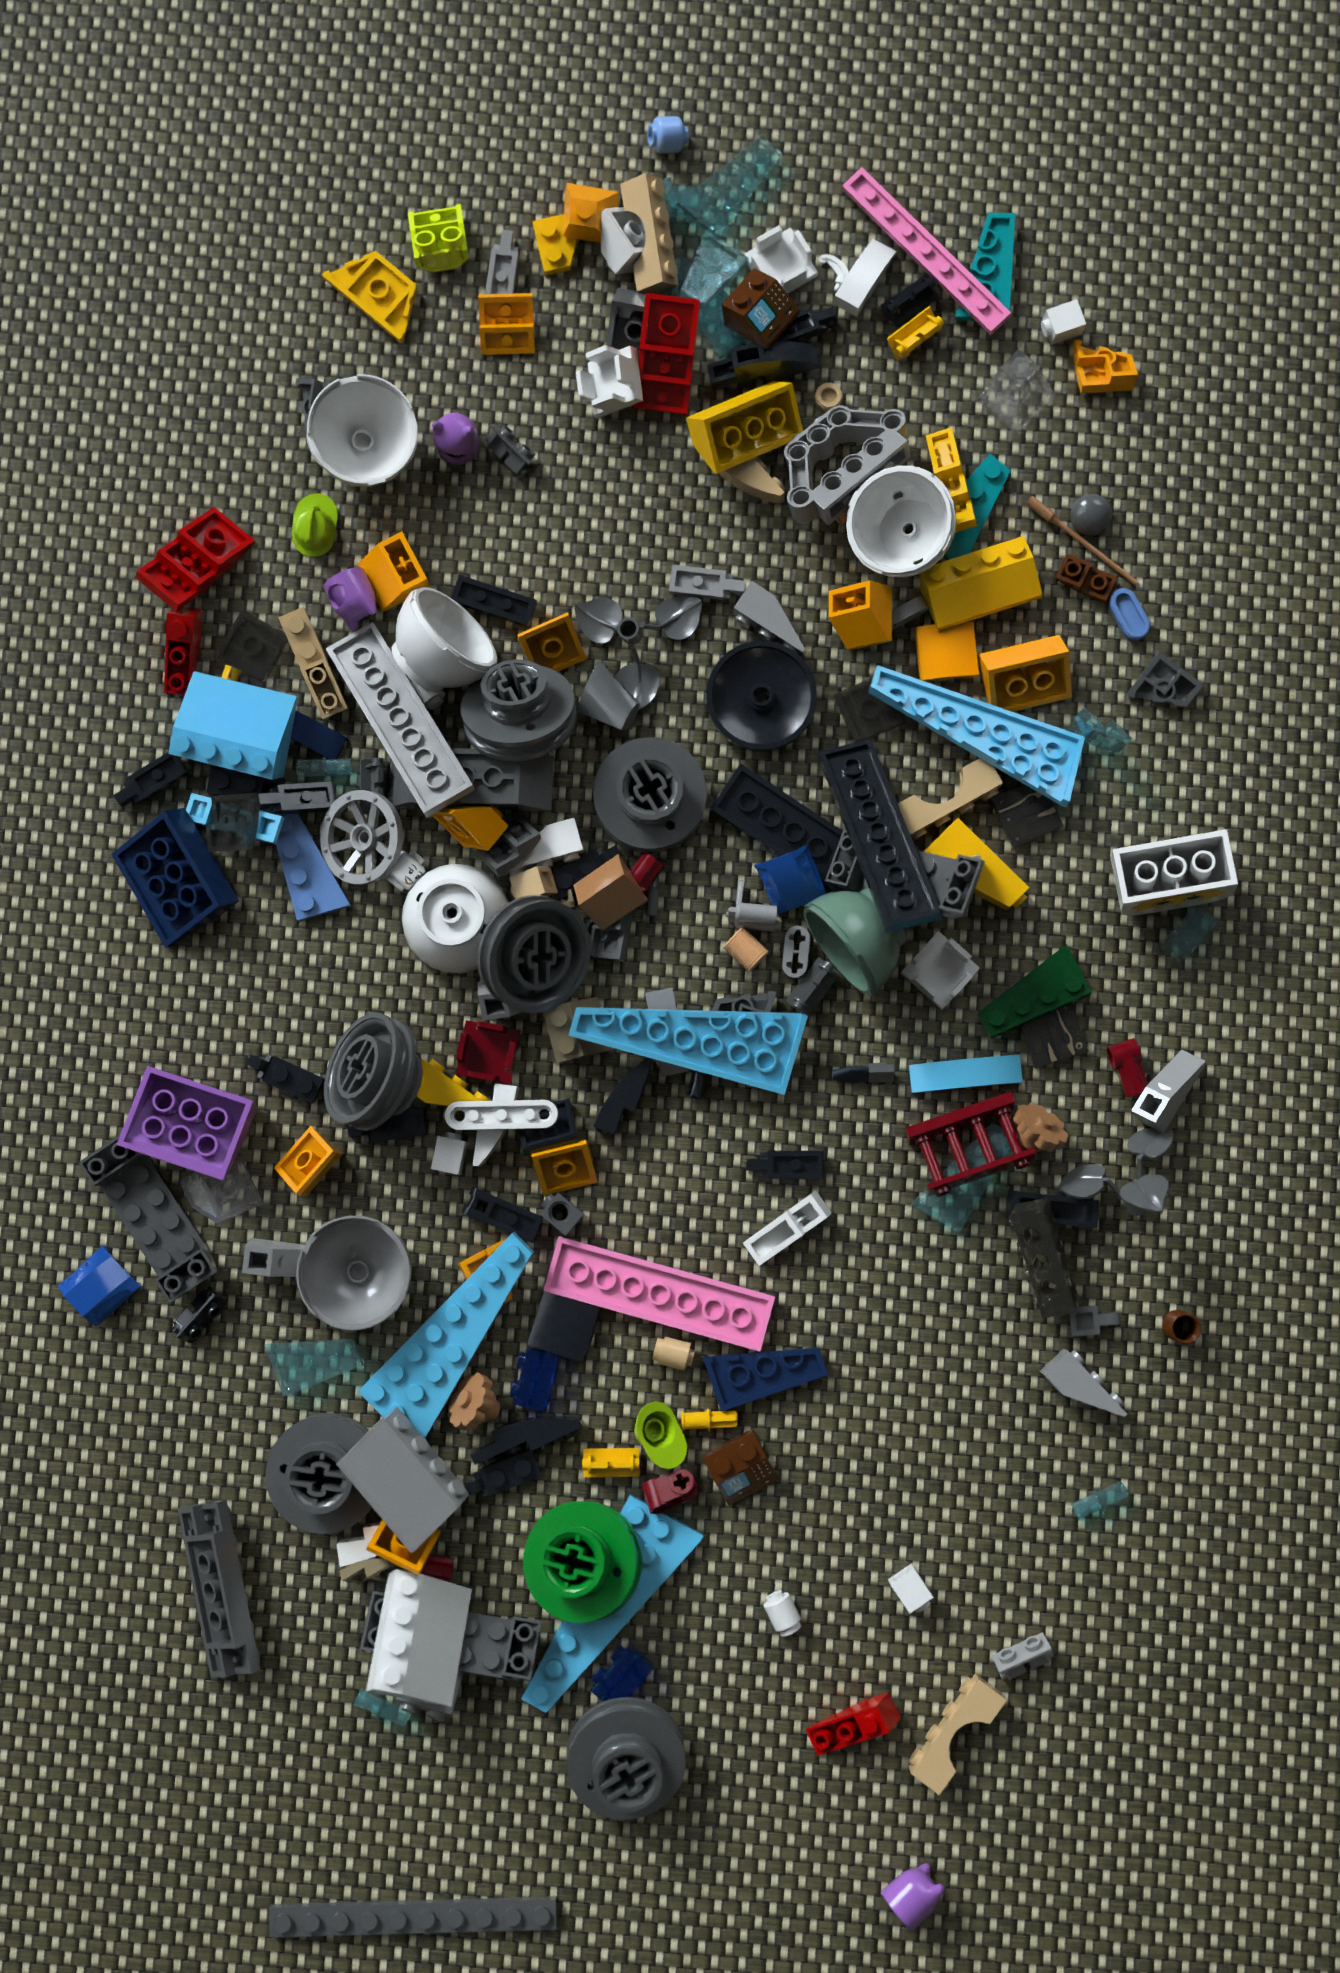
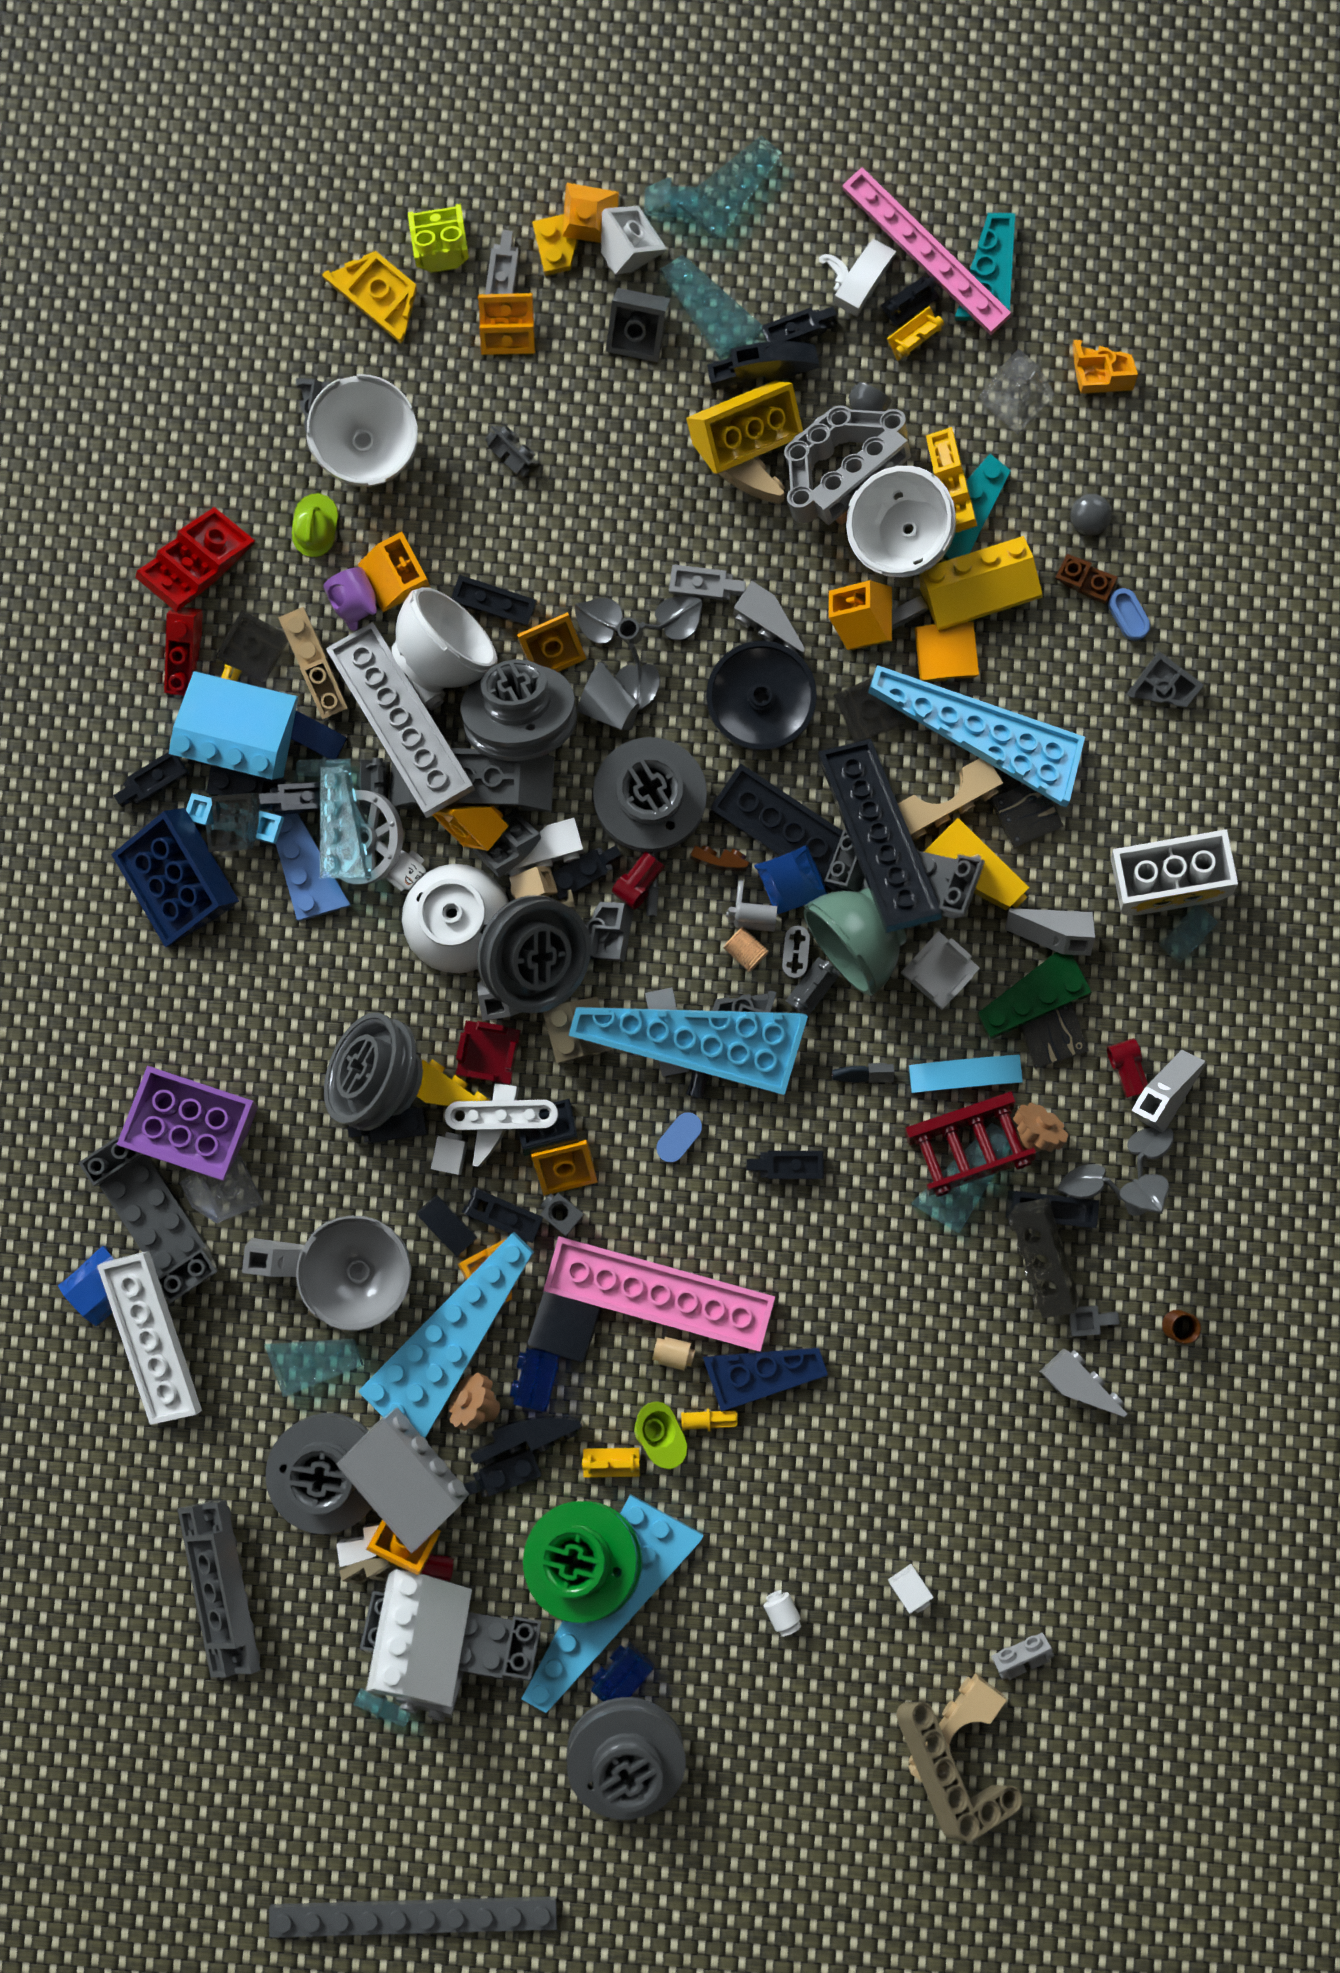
black hinge [172,1286,229,1343] -> none
black hinge [246,1054,325,1104] -> none
light orange slope [274,1126,343,1196] -> none
medium lavender piece [432,412,479,465] -> none
medium nougat slope [574,854,648,931] -> none
white panel [576,345,643,417] -> none
black slope [593,1057,654,1135] -> none
tan arch [620,173,679,294] -> none
red slope [633,293,701,416] -> none
dark red piece [641,1469,699,1514] -> none
light blue head [647,116,689,154] -> none
clear light blue wing [679,230,749,311] -> none
reddish brown slope [703,1429,779,1506] -> none
reddish brown slope [721,268,800,350] -> none
white slope [743,1190,832,1266] -> none
white panel [744,225,818,294] -> none
red slope [805,1692,901,1756] -> none
tan tile [815,383,842,412] -> none
medium lavender piece [881,1863,945,1931] -> none
light orange slope [979,635,1072,712] -> none
medium nougat piece [1026,496,1138,585] -> none
white brick [1041,299,1086,345] -> none
clear light blue slope [1068,707,1133,754] -> none
clear light blue axle [1071,1481,1128,1520] -> none
none -> white plate [97,1251,202,1425]
none -> clear light blue wing [320,766,372,879]
none -> black slope [416,1194,477,1257]
none -> medium blue tile [657,1113,702,1162]
none -> reddish brown slope [690,845,749,872]
none -> dark grey hair [848,382,892,412]
none -> dark tan beam [896,1702,1022,1842]
none -> light grey slope [1005,908,1095,956]

